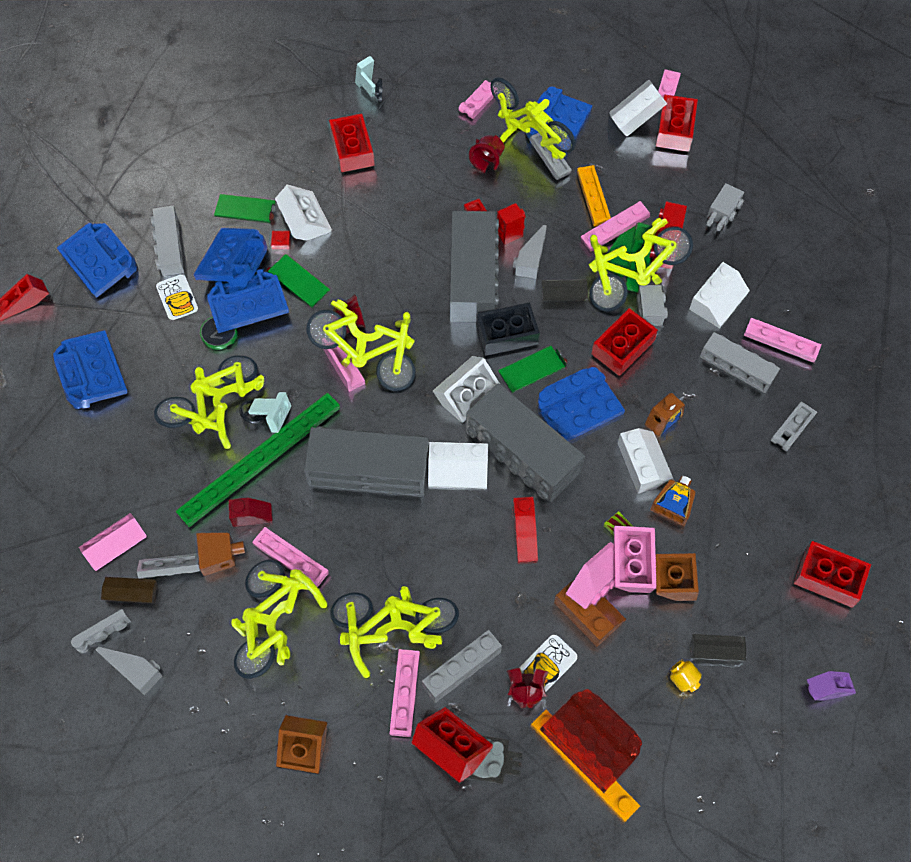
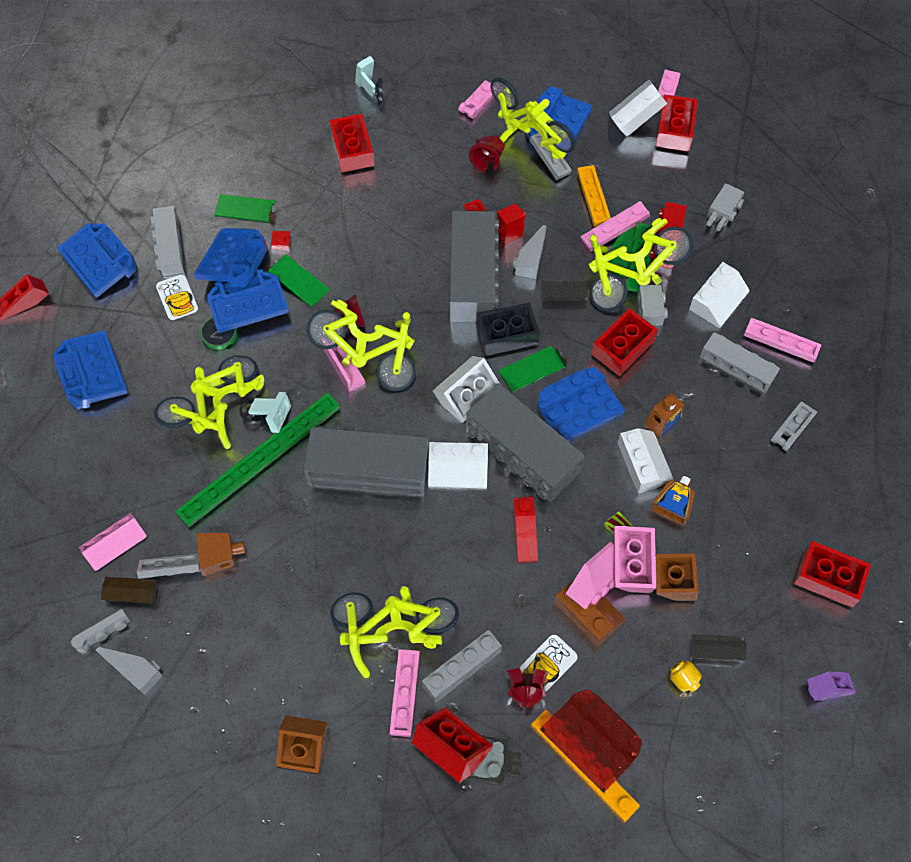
dark red slope [228,498,273,527] -> none
neon yellow piece [231,559,327,679] -> none
bright pink plate [252,527,329,587] -> none
white slope [275,185,332,241] -> none

